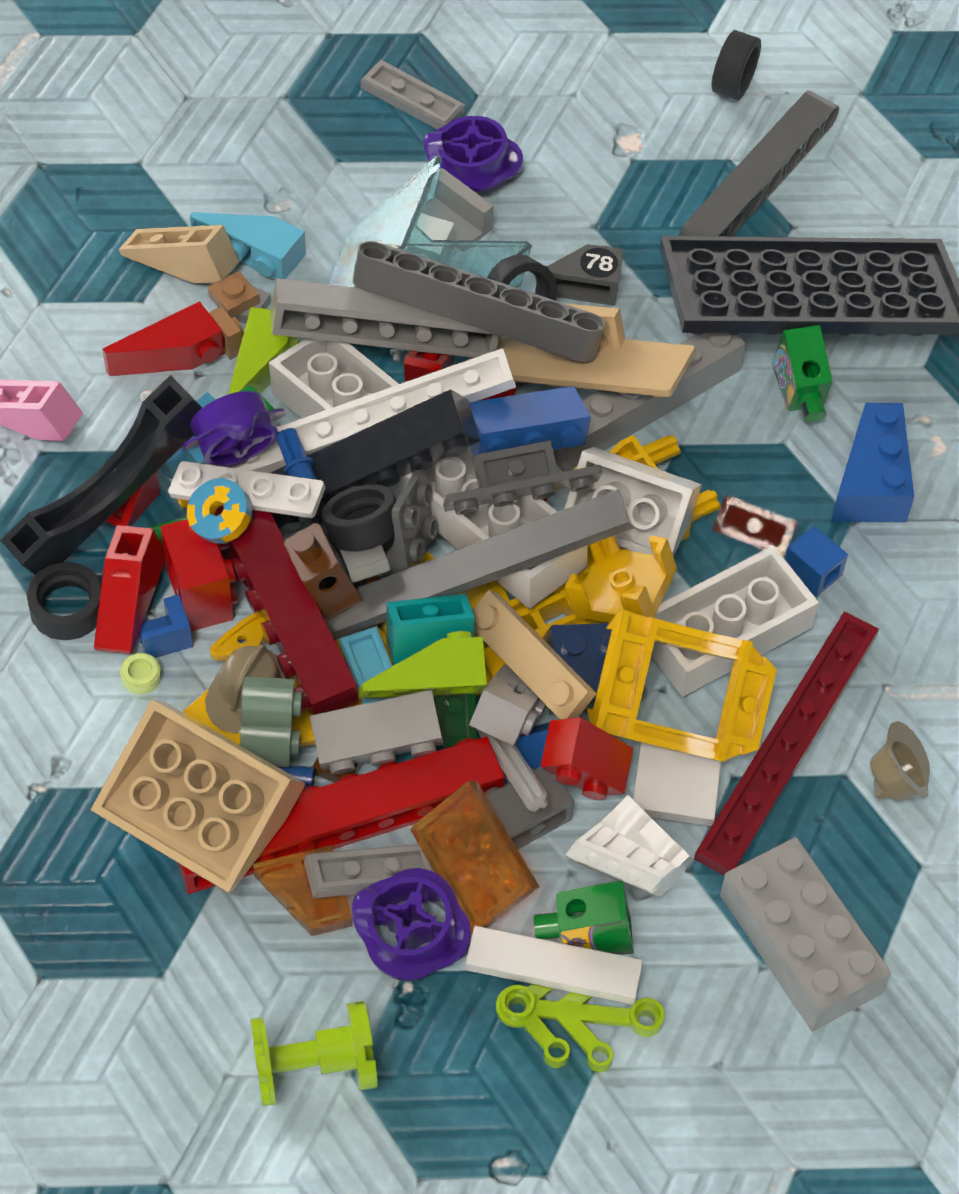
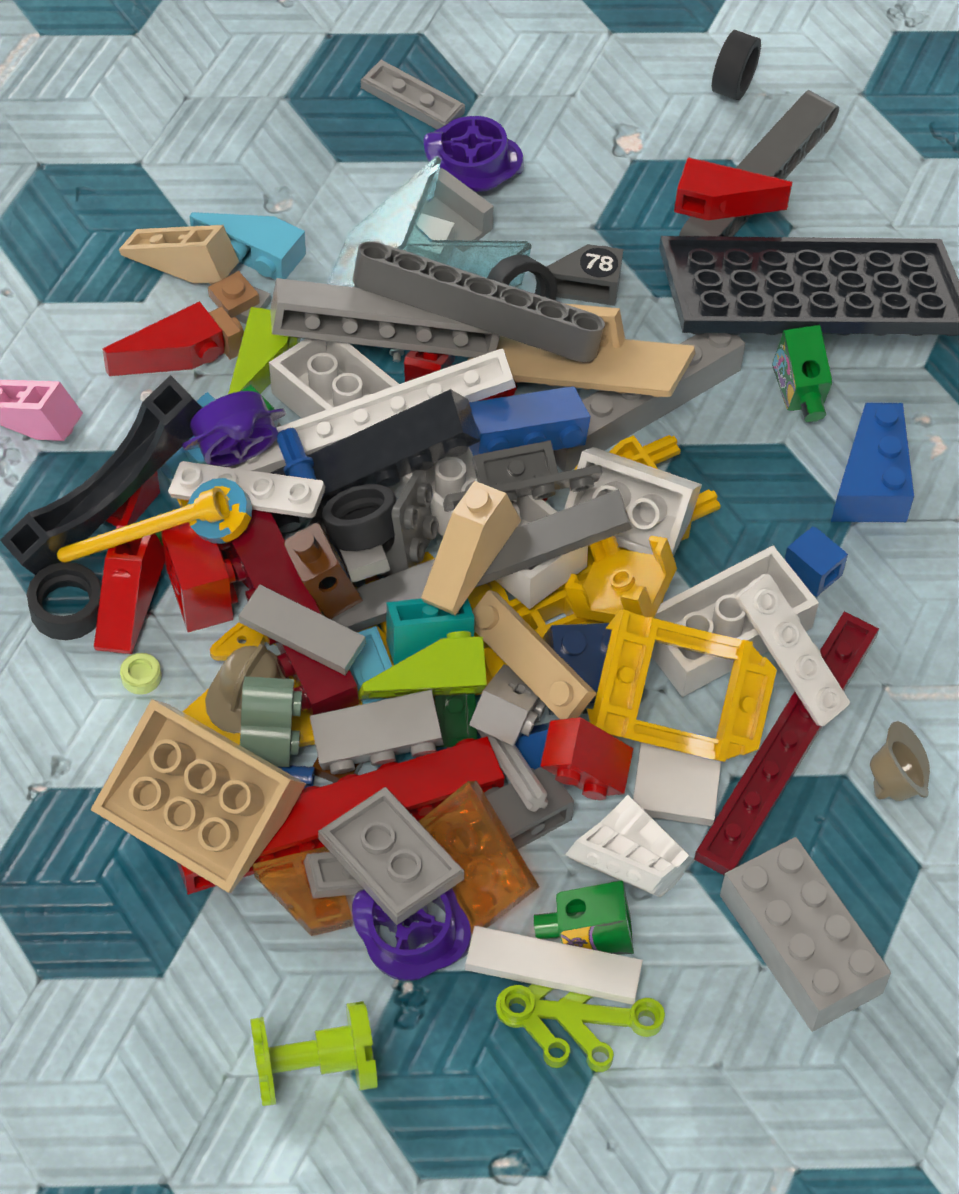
blue panel [138,594,193,658] -> none
clear red slope [712,494,799,558] -> none
none -> yellow piece [57,487,229,563]
none -> light grey tile [238,585,366,675]
none -> light grey tile [318,787,464,925]
none -> tan slope [421,481,521,615]
none -> red slope [674,157,793,221]
none -> white bracket [736,574,850,726]

